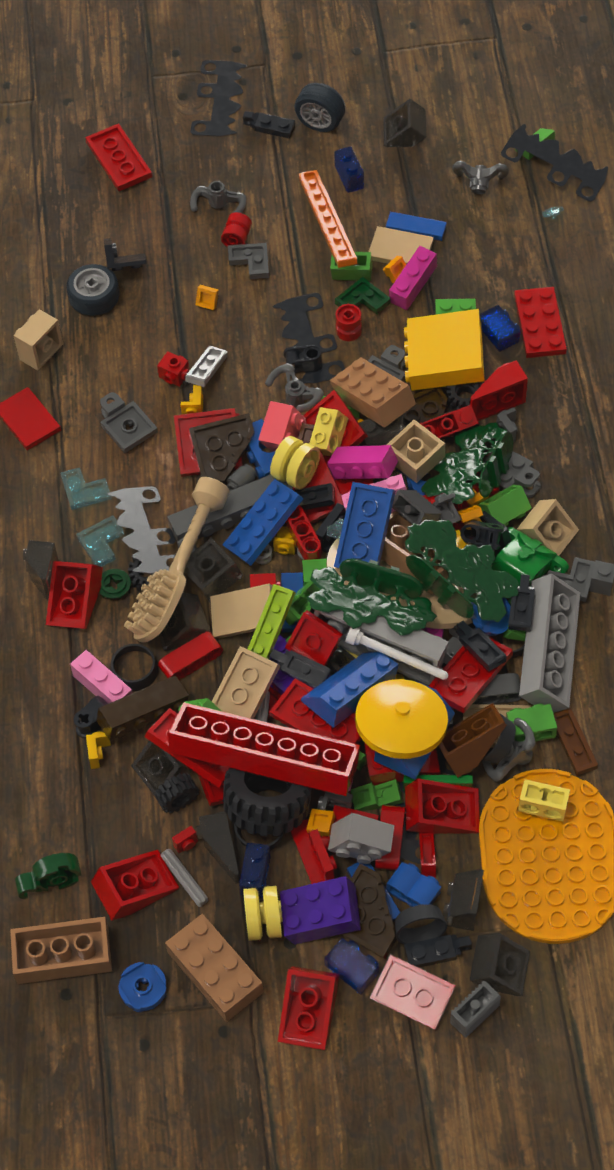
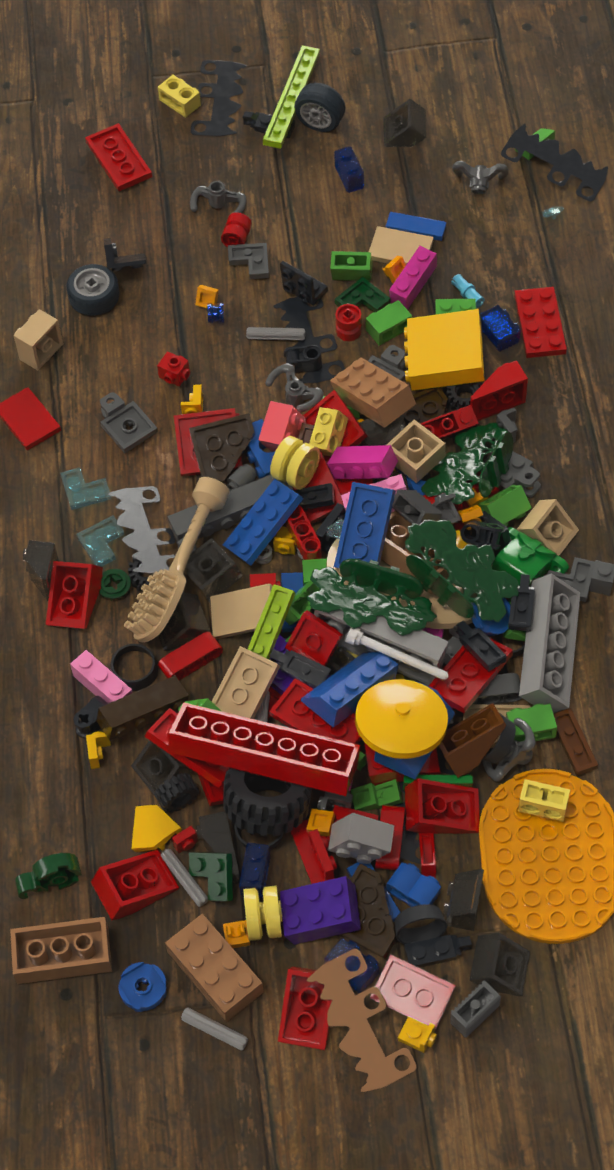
light grey tile [185,346,228,387] -> none
orange tile [299,170,357,268] -> none
none -> yellow slope [131,805,182,852]
none -> light yellow brick [158,75,201,118]
none -> light grey axle [181,1008,248,1050]
none -> dark green plate [189,852,233,901]
none -> clear blue wheel [207,303,224,323]
none -> light orange tile [223,920,250,948]
none -> light grey axle [246,327,305,340]
none -> lime plate [263,45,320,149]
none -> black bracket [280,261,328,306]
none -> medium nougat piece [307,949,416,1092]
none -> bright green brick [366,300,412,346]
none -> yellow bracket [398,1016,437,1053]
none -> medium azure pin [451,274,485,308]

